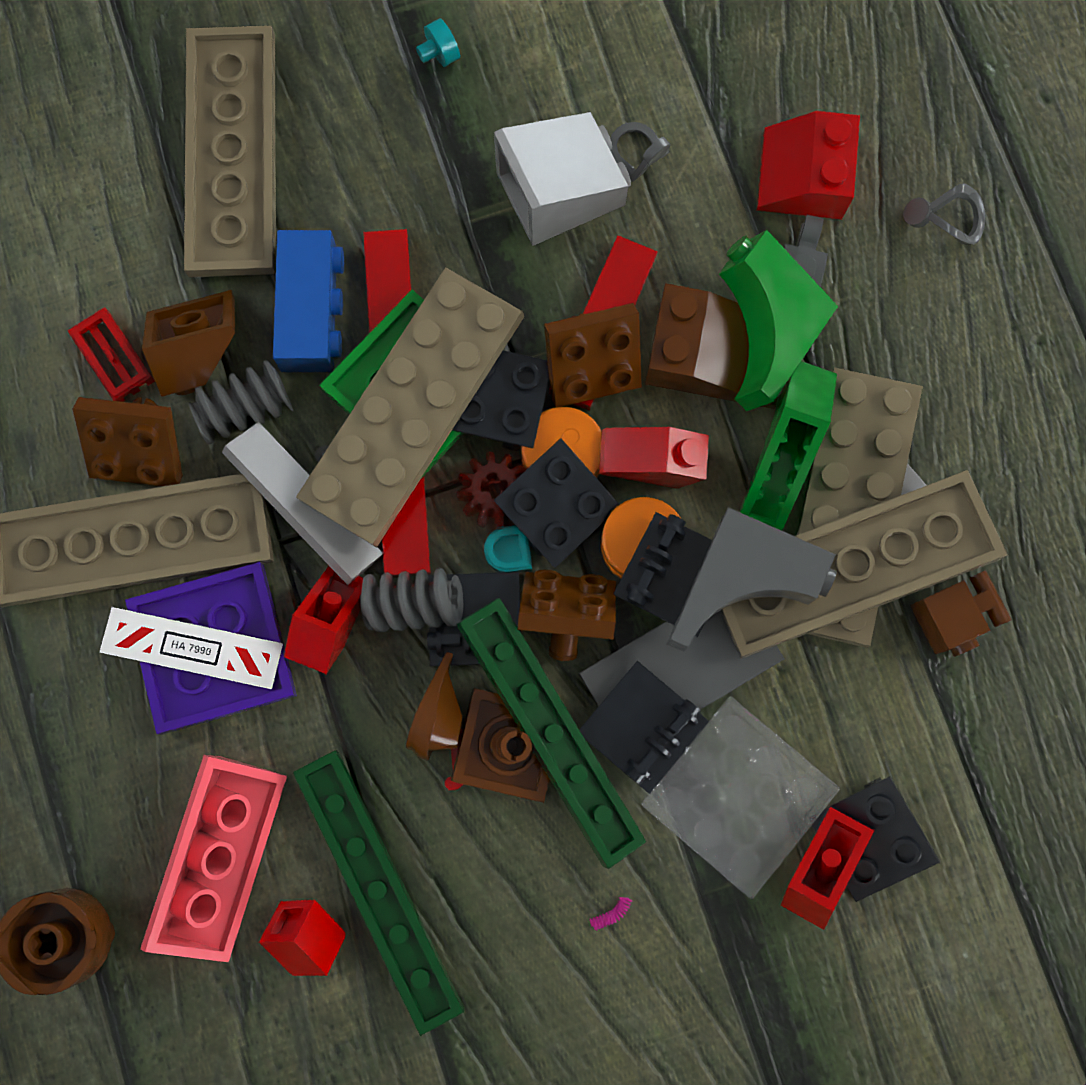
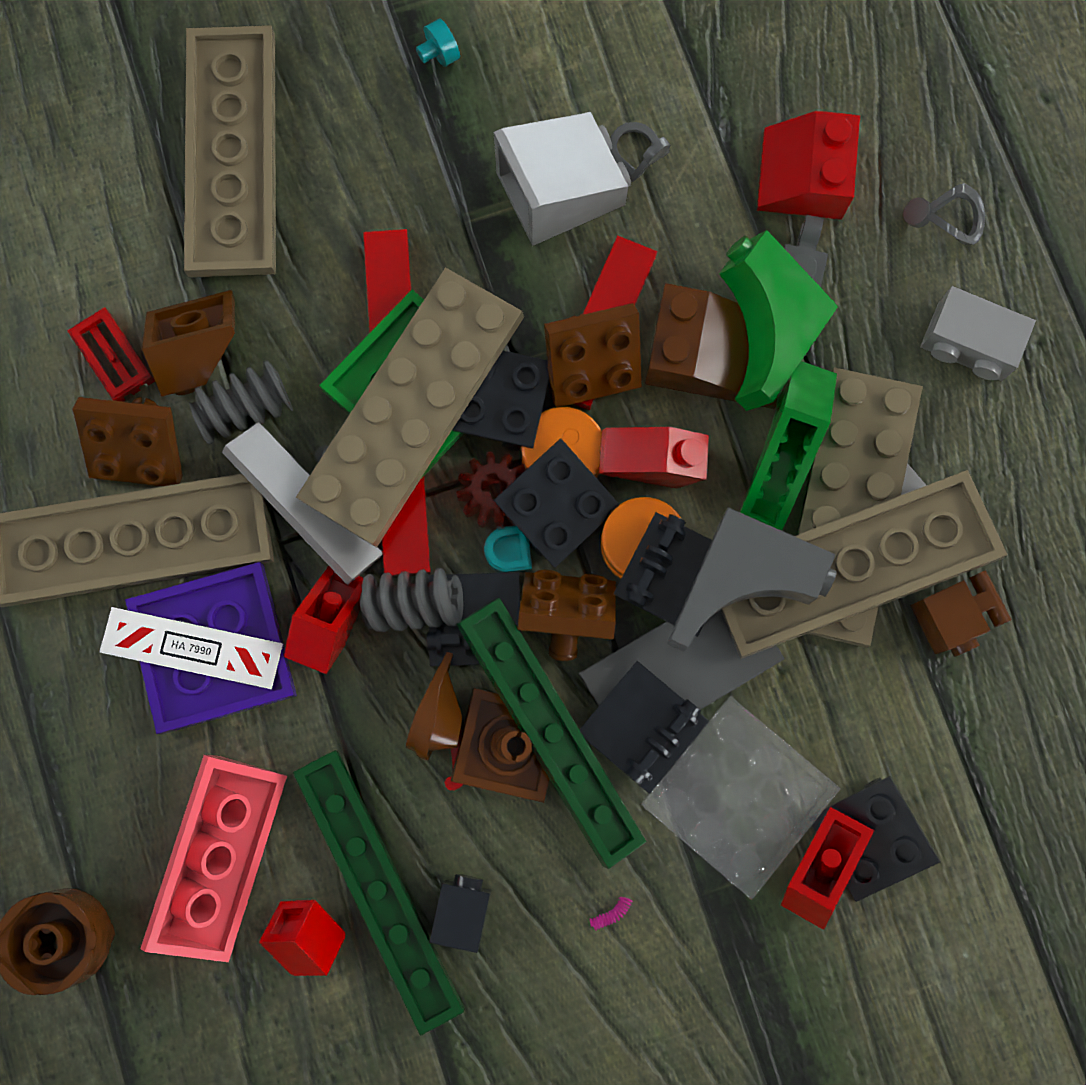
blue brick [273,230,344,372] -> none
none -> black brick [429,874,491,953]
none -> light grey brick [920,286,1036,381]

